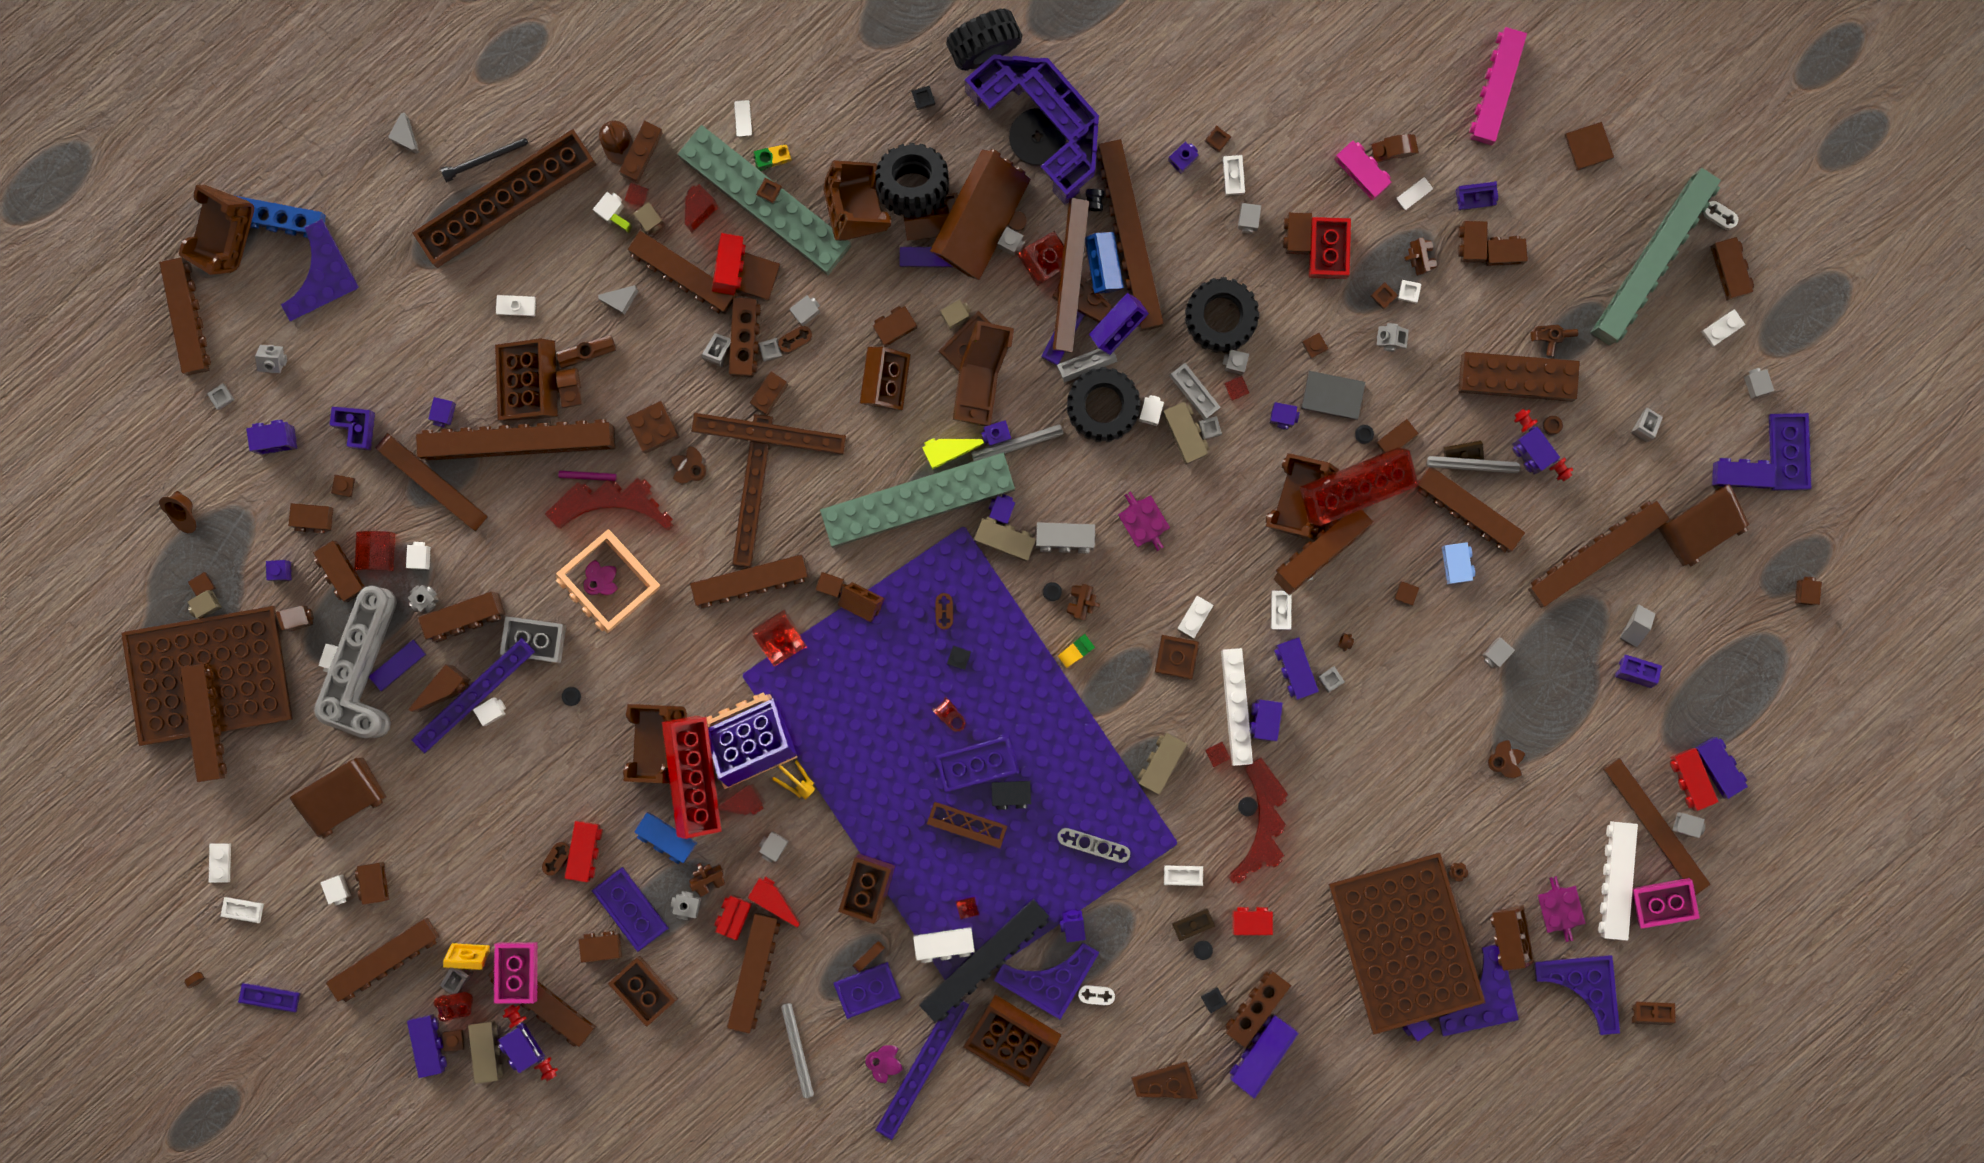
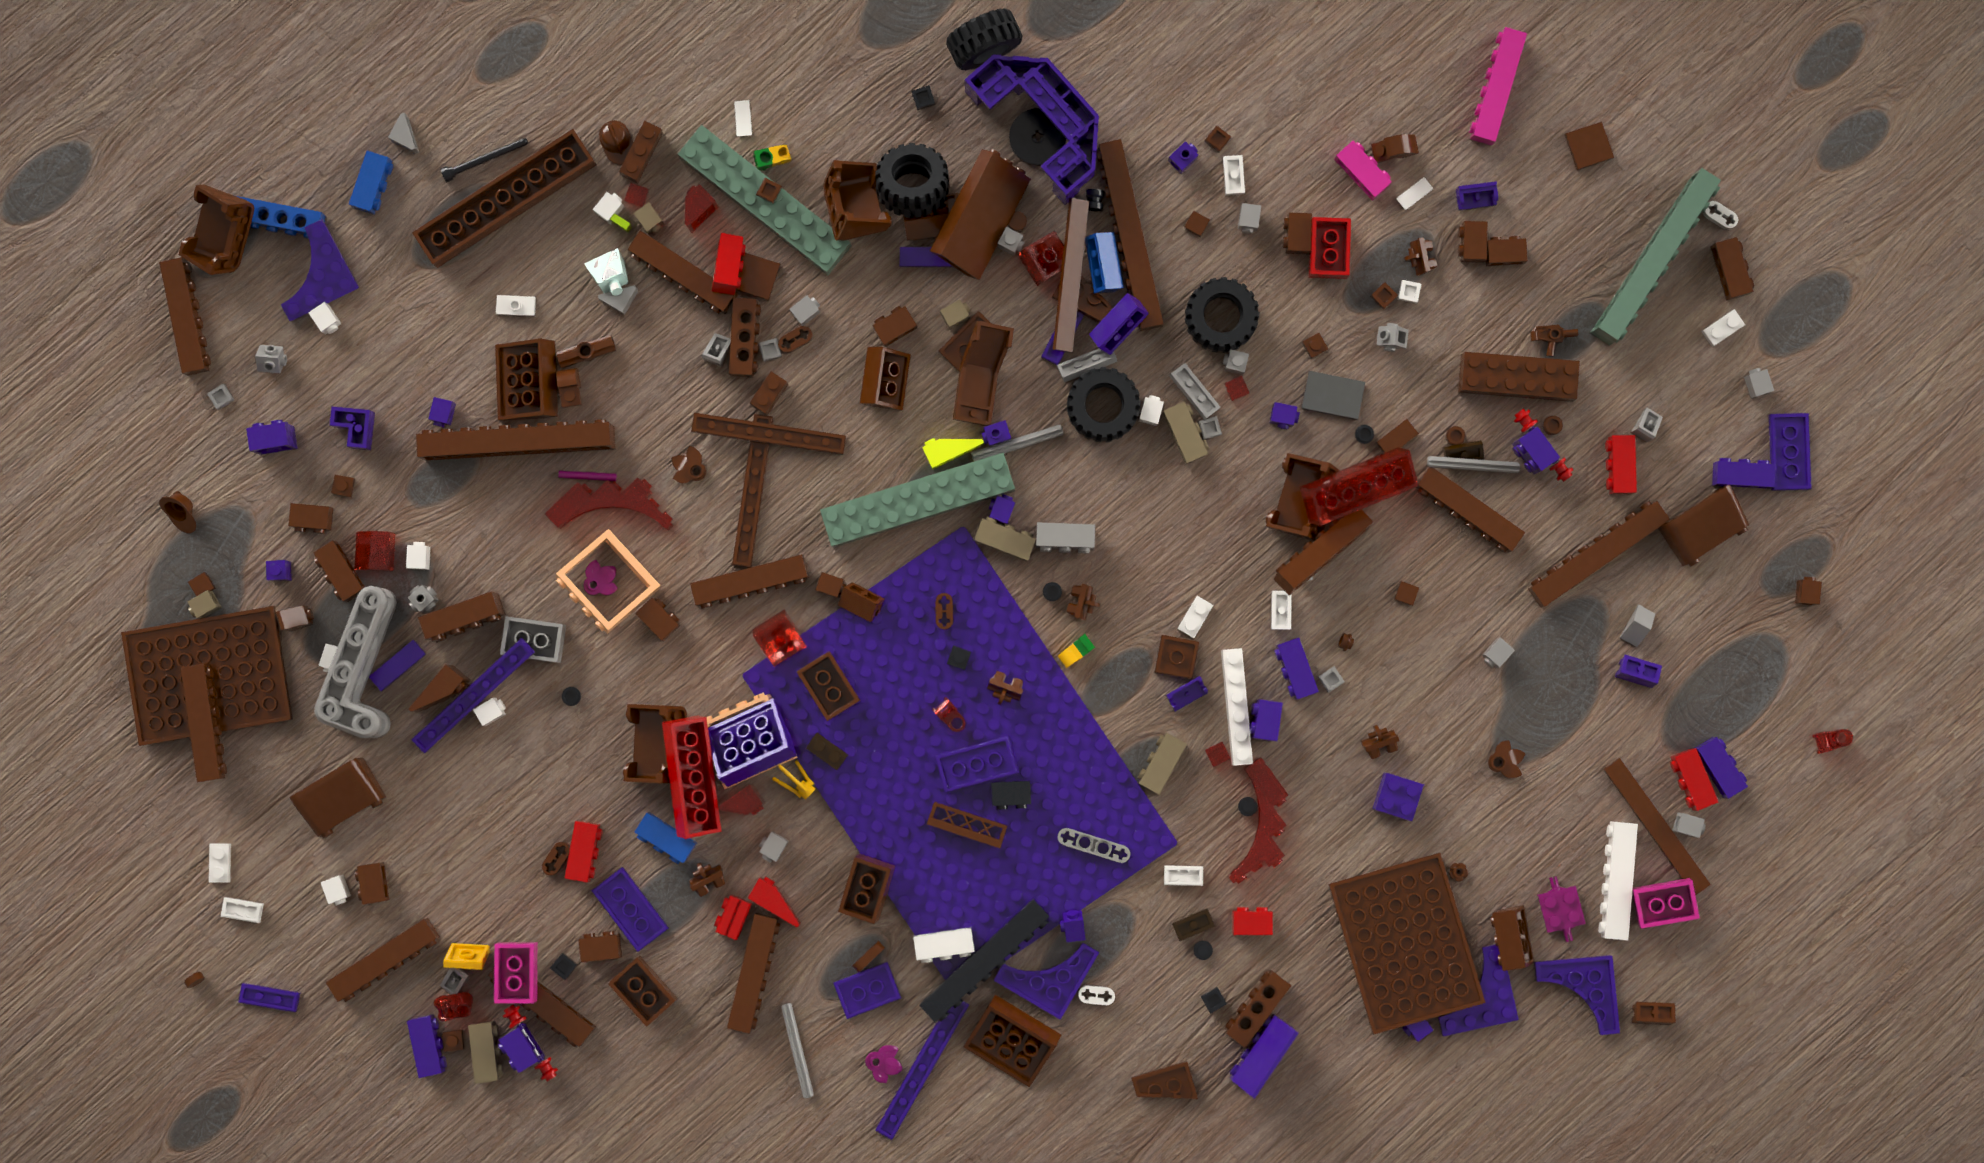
reddish brown beam [375,433,488,531] -> none
reddish brown brick [626,401,680,454] -> none
light grey brick [670,891,701,920] -> none
clear red plate [956,897,979,919] -> none
magenta plate [1118,491,1170,551] -> none
light blue brick [1442,542,1475,585] -> none
none -> white brick [309,302,341,334]
none -> blue brick [349,151,393,215]
none -> black plate [550,953,578,980]
none -> light aqua torso [585,248,628,296]
none -> reddish brown brick [635,597,680,641]
none -> reddish brown brick [796,651,861,721]
none -> dark brown plate [806,732,848,770]
none -> reddish brown hips [987,671,1023,705]
none -> dark purple hinge [1165,676,1208,712]
none -> reddish brown tile [1184,210,1210,237]
none -> reddish brown hips [1361,725,1399,759]
none -> dark purple brick [1372,772,1424,821]
none -> reddish brown tile [1445,426,1466,445]
none -> red brick [1605,435,1637,494]
none -> clear red piece [1812,729,1853,754]

